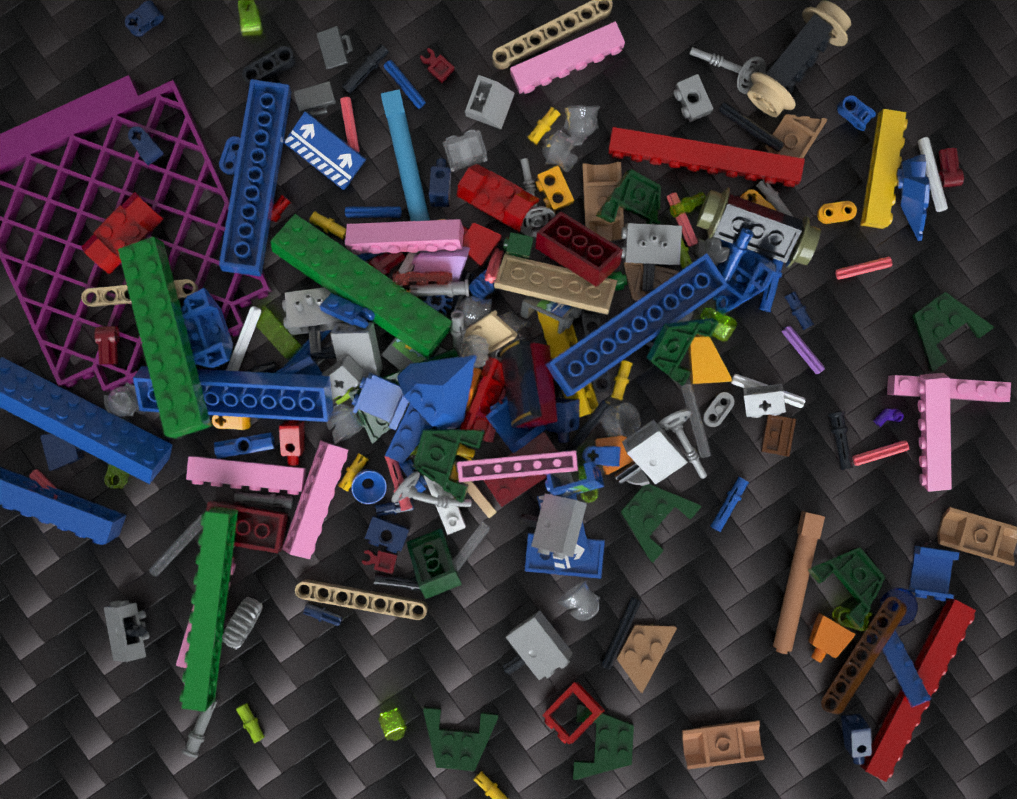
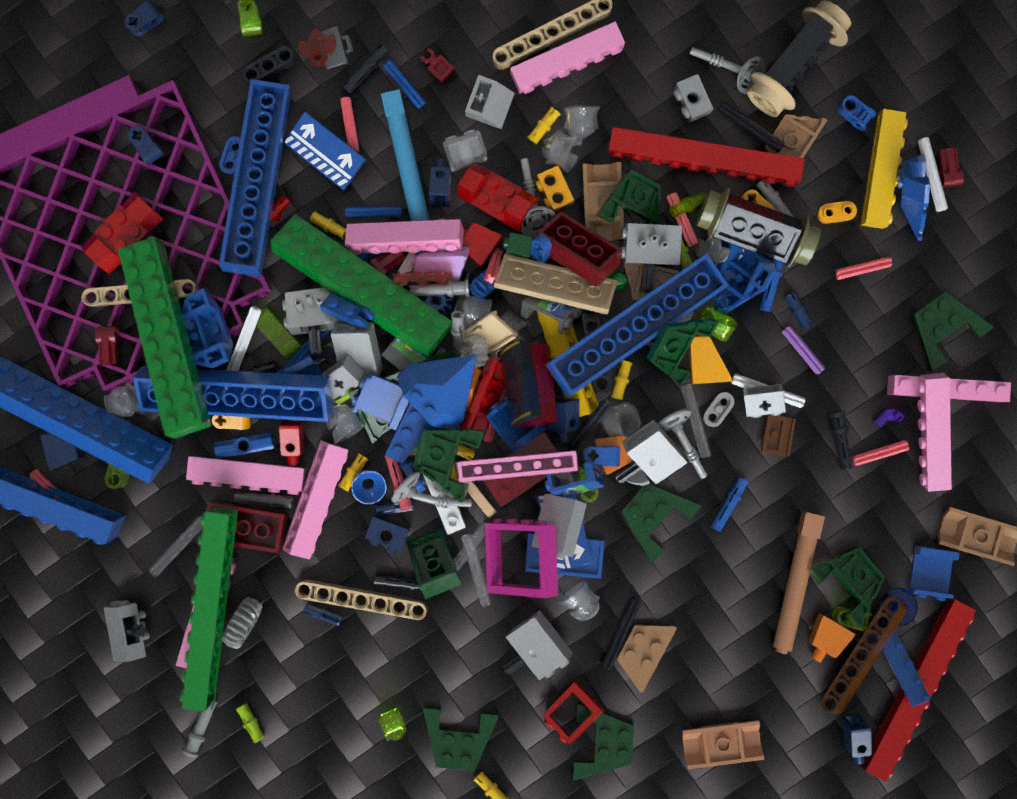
dark grey piece [294,81,336,118] -> none
dark red plate [362,550,398,574] -> none
blue pin [721,228,754,283] -> none
none -> clear red plate [299,29,336,67]
none -> clear axle [461,534,491,607]
none -> dark pink window [485,518,558,598]
none -> blue beam [529,234,552,264]

